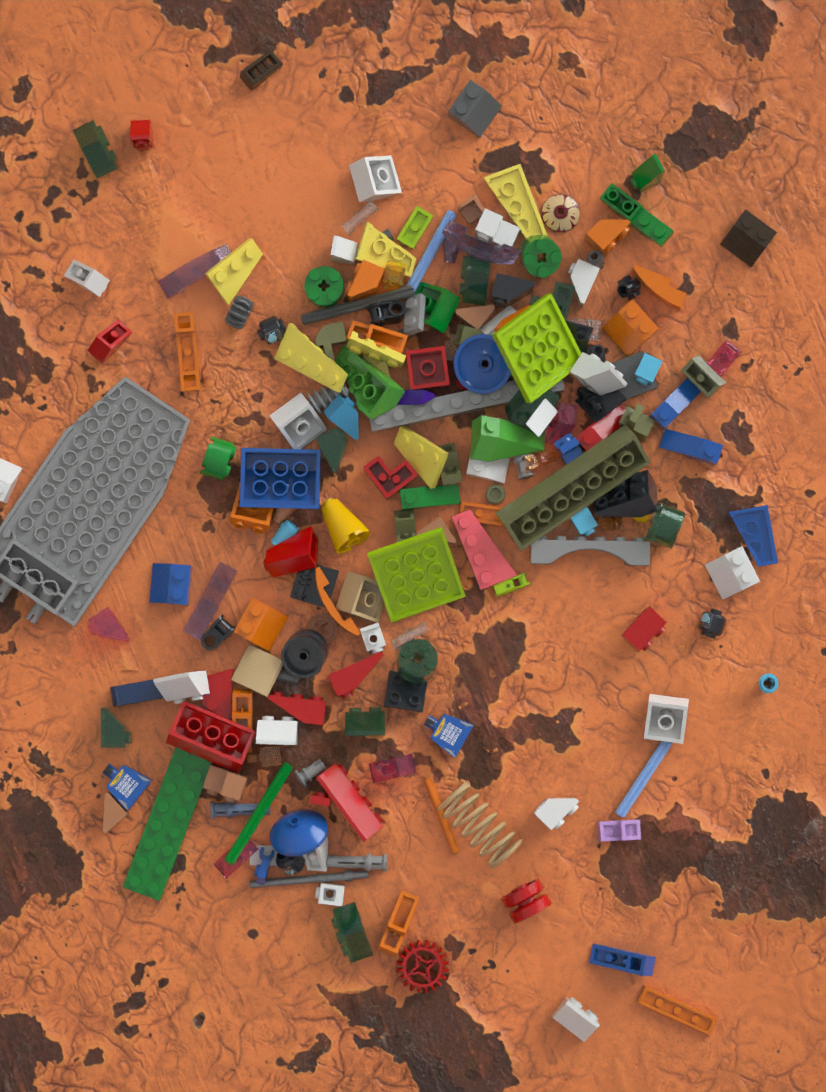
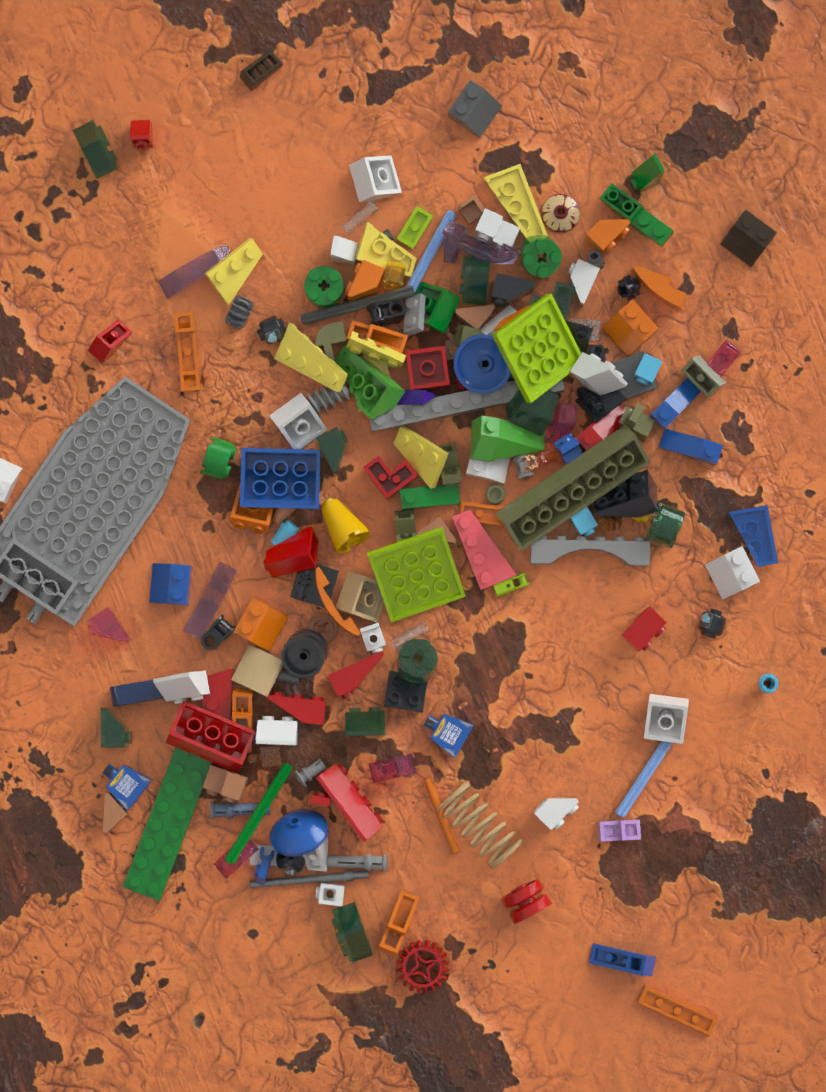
white slope [64,260,110,297] -> none
dark azure slope [323,394,359,441] -> none
white sticker [526,399,558,437] -> none
white slope [552,997,600,1042] -> none

